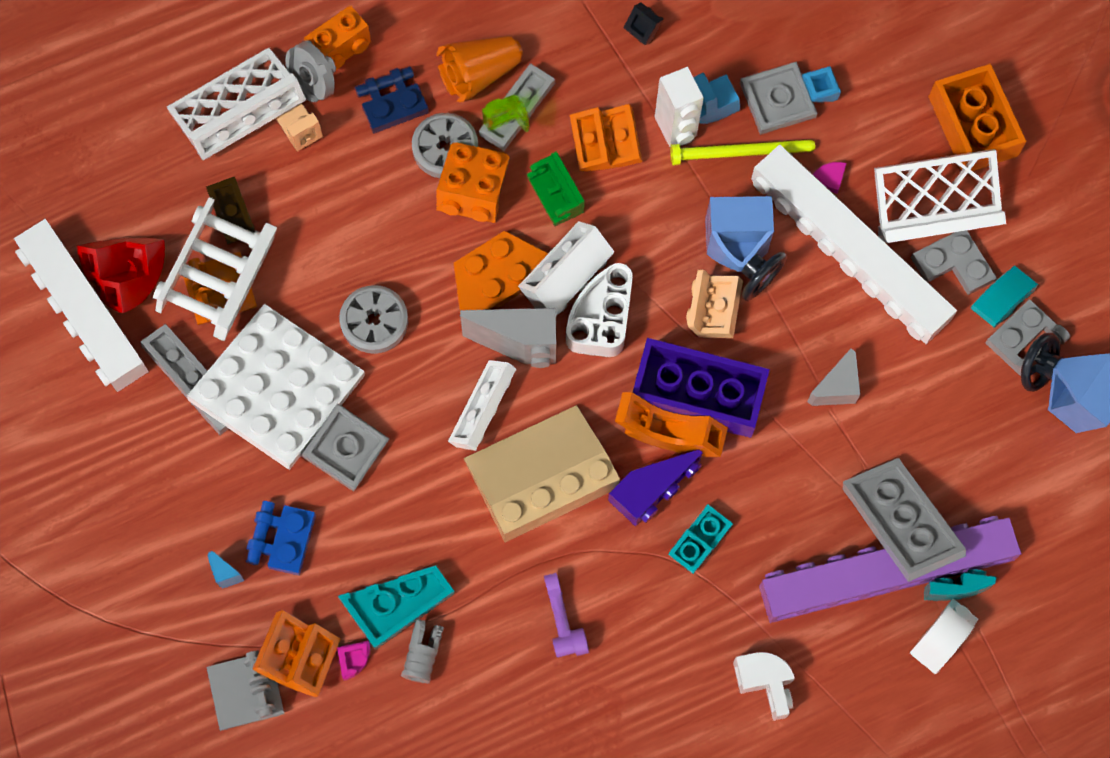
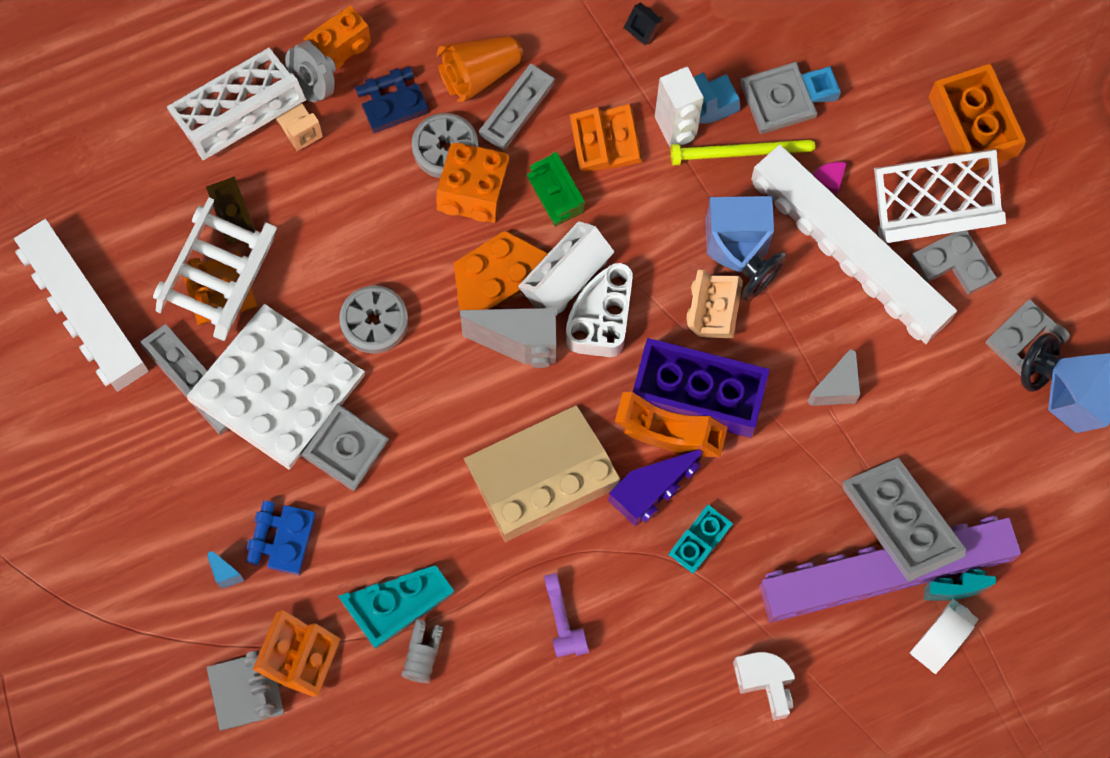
red brick [77,238,165,313] -> none
dark pink tile [337,641,370,681] -> none
white plate [448,360,516,451] -> none
clear neon green plate [482,95,529,132] -> none
teal slope [971,265,1038,327] -> none

